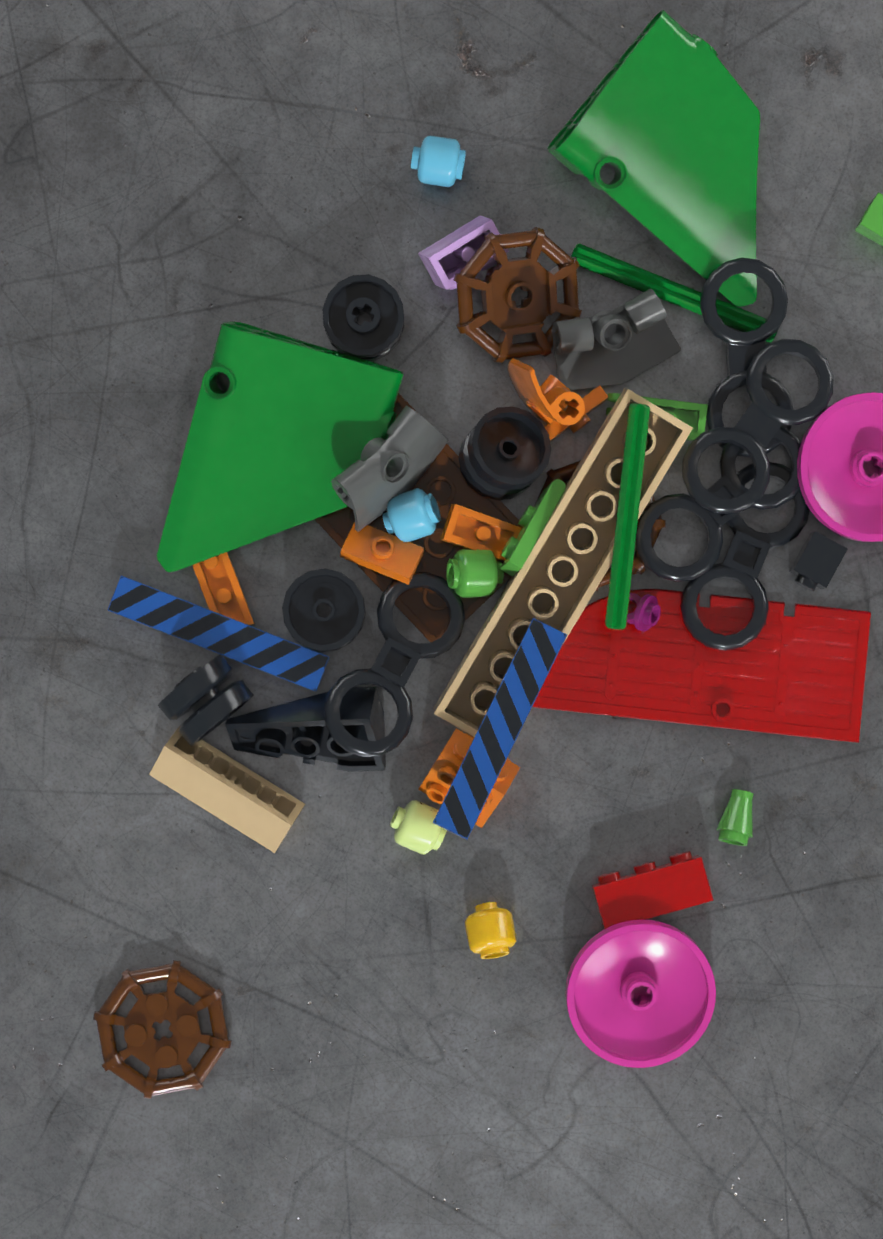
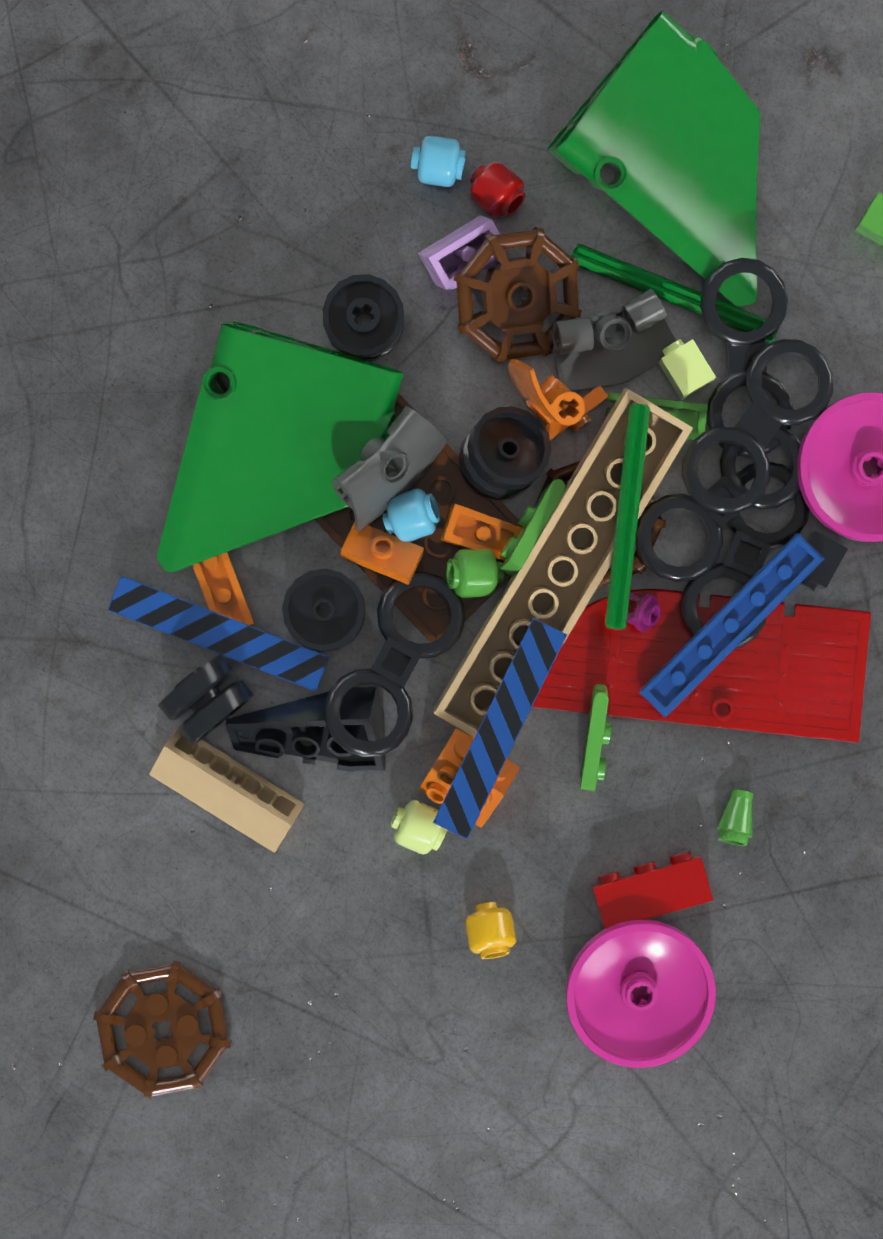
none -> red head [470,162,525,218]
none -> bright green hinge [580,684,612,791]
none -> blue tile [639,532,824,718]
none -> yellowish green brick [658,339,716,400]

